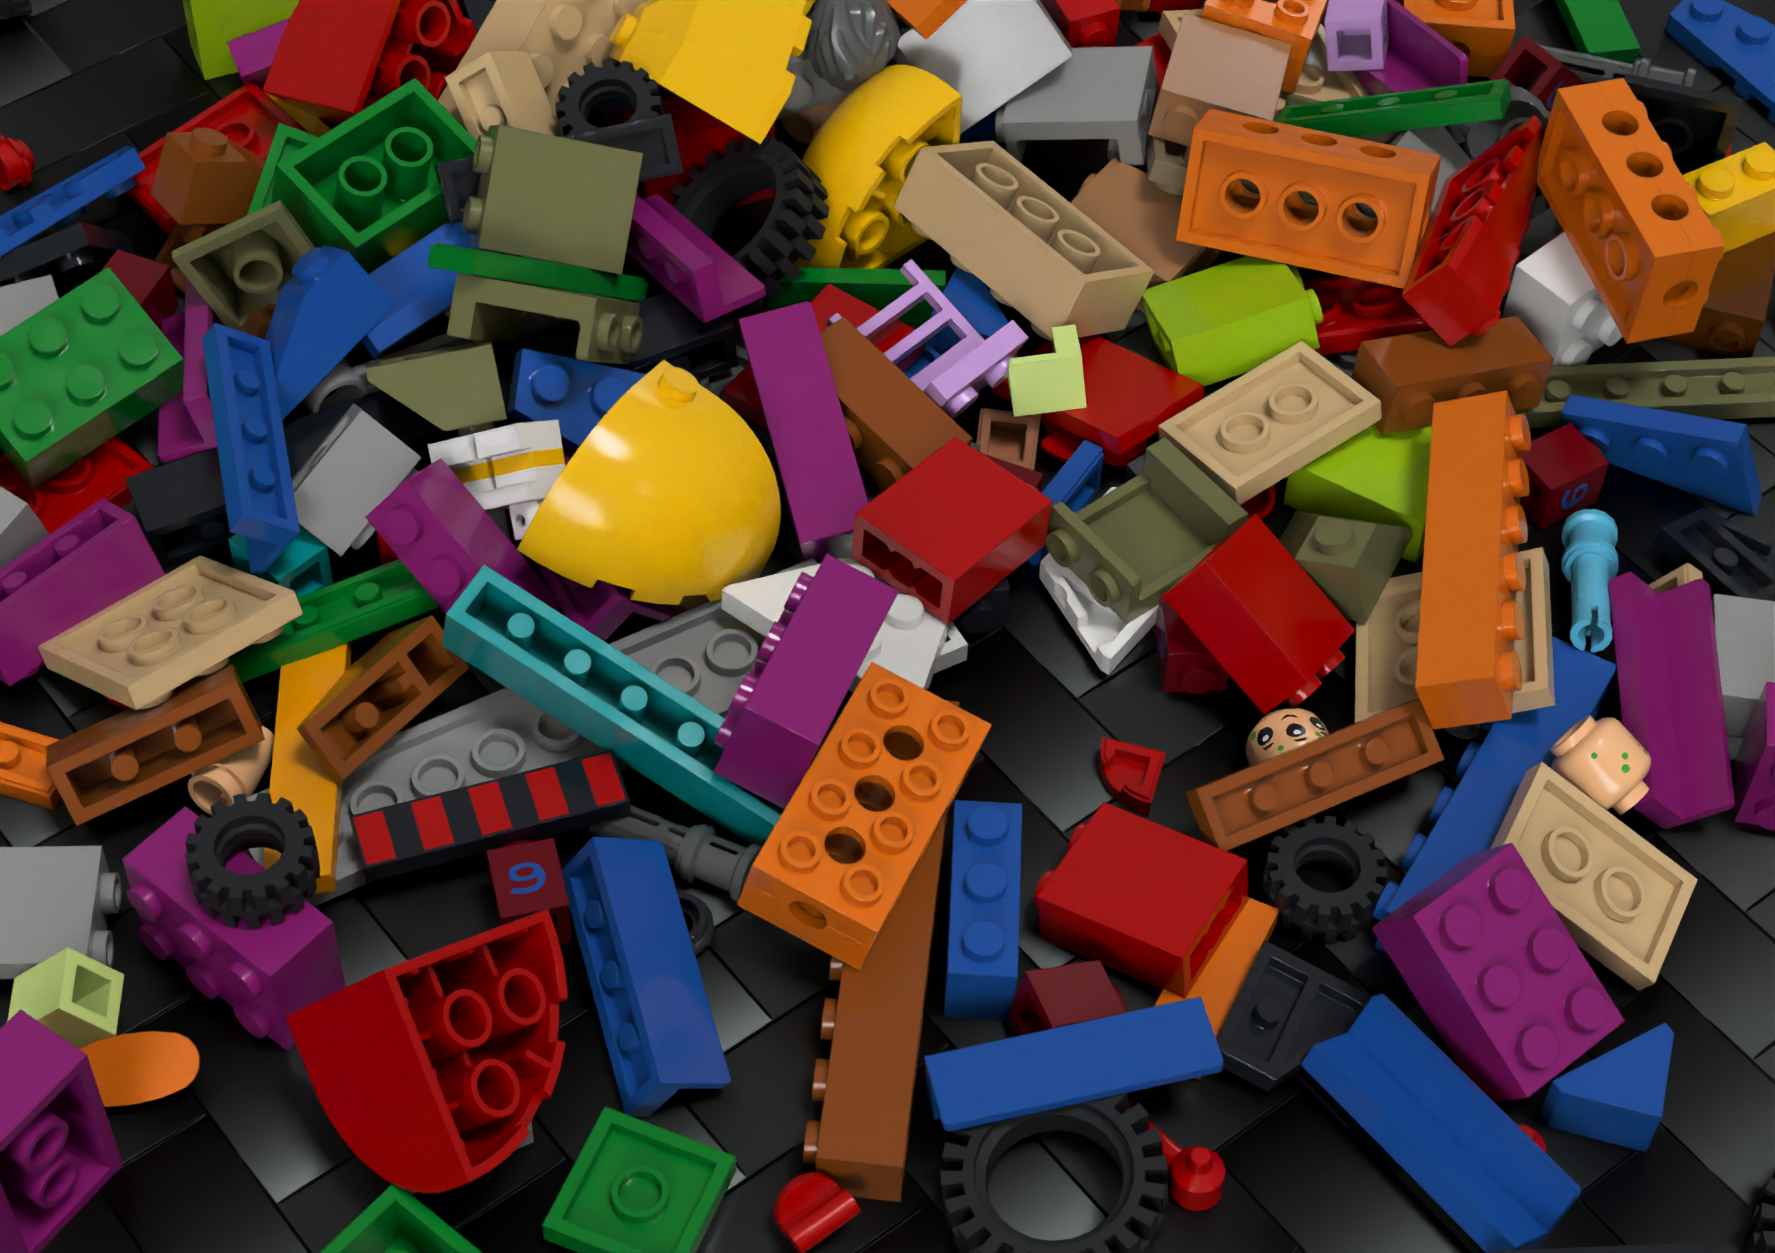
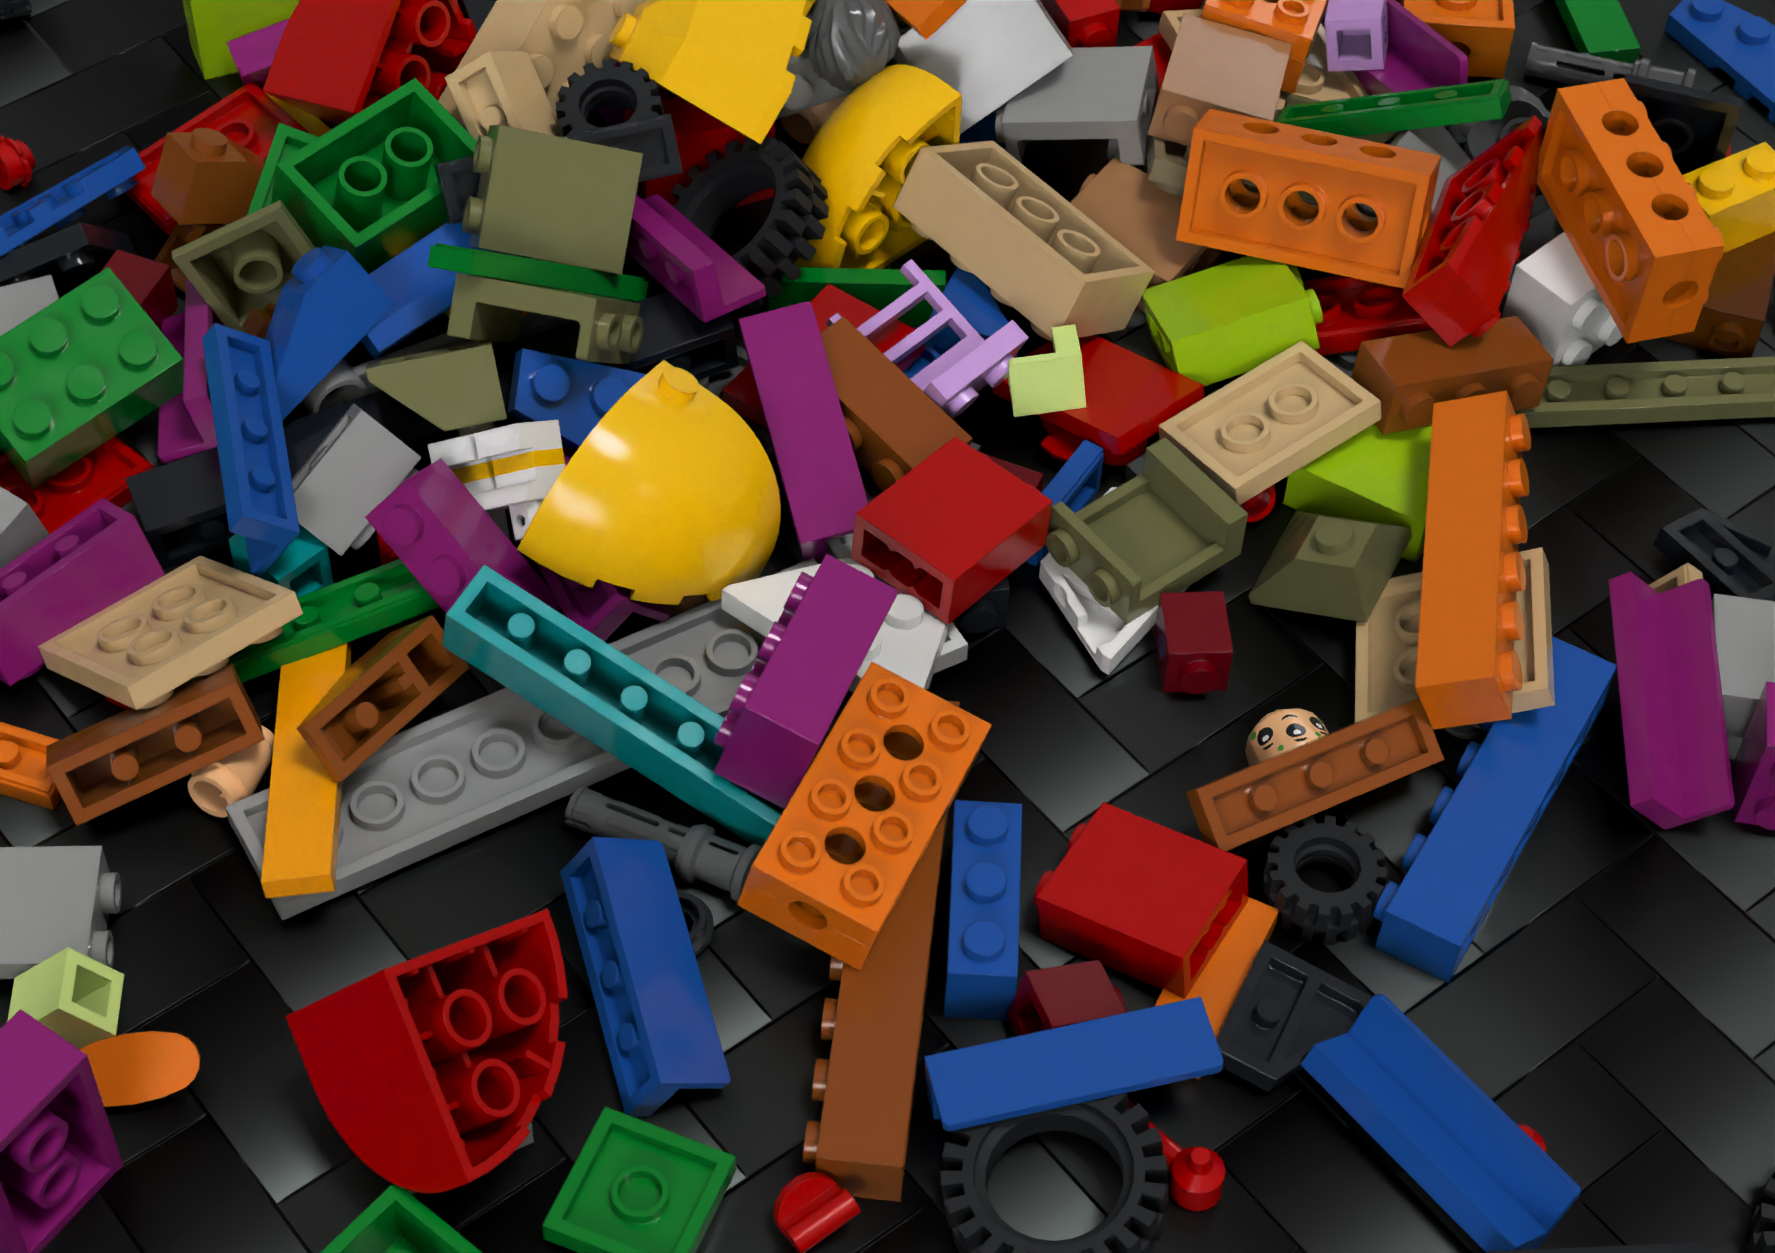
magenta brick [122,806,346,1051] -> none
black tyre [185,792,320,930] -> none
black tile [349,750,631,883] -> none
dark red brick [486,838,573,944] -> none
nougat slope [976,408,1041,470] -> none
red tile [1099,737,1166,817] -> none
red brick [1163,514,1355,715] -> none
magenta brick [1372,843,1625,1103] -> none
dark red brick [1489,34,1587,112] -> none
tan plate [1490,762,1698,991] -> none
dark red brick [1520,423,1609,530] -> none
blue slope [1539,1022,1674,1152] -> none
light nougat head [1550,715,1652,815] -> none
blue wing [1561,395,1762,516] -> none
medium azure pin [1562,509,1618,652] -> none

